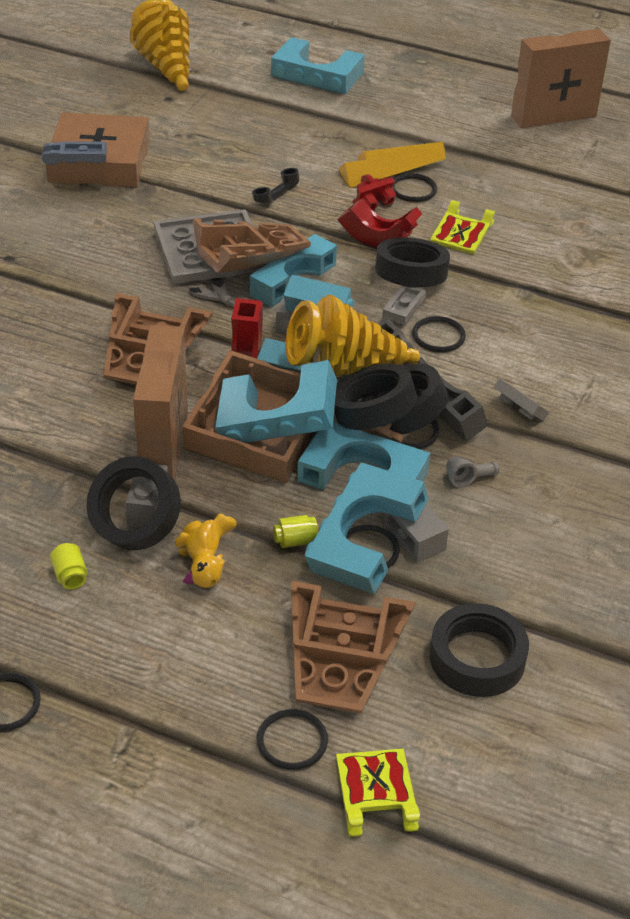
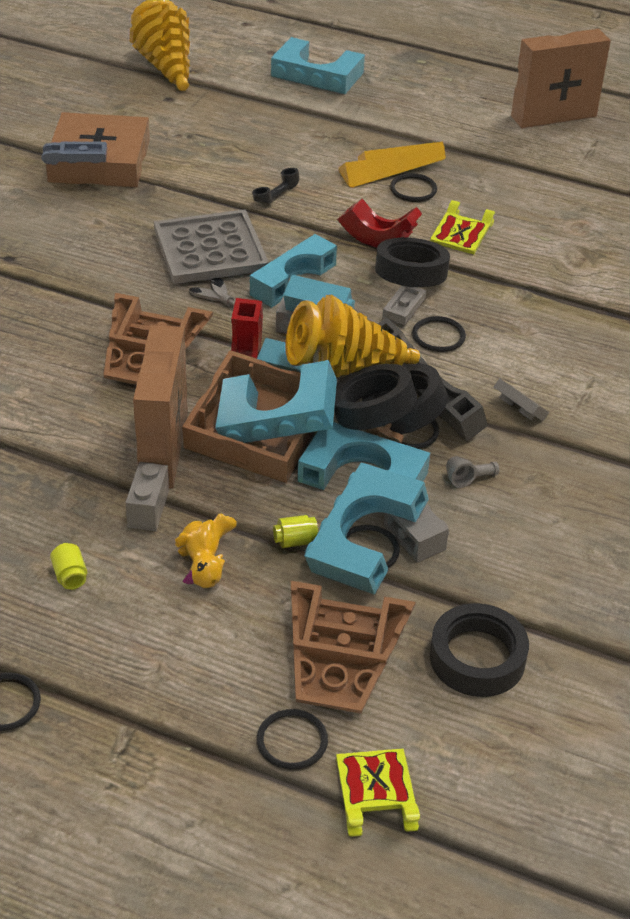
black tyre [86,456,181,550] -> none
medium nougat wedge [193,218,311,273] -> none
red hips [352,174,396,210] -> none

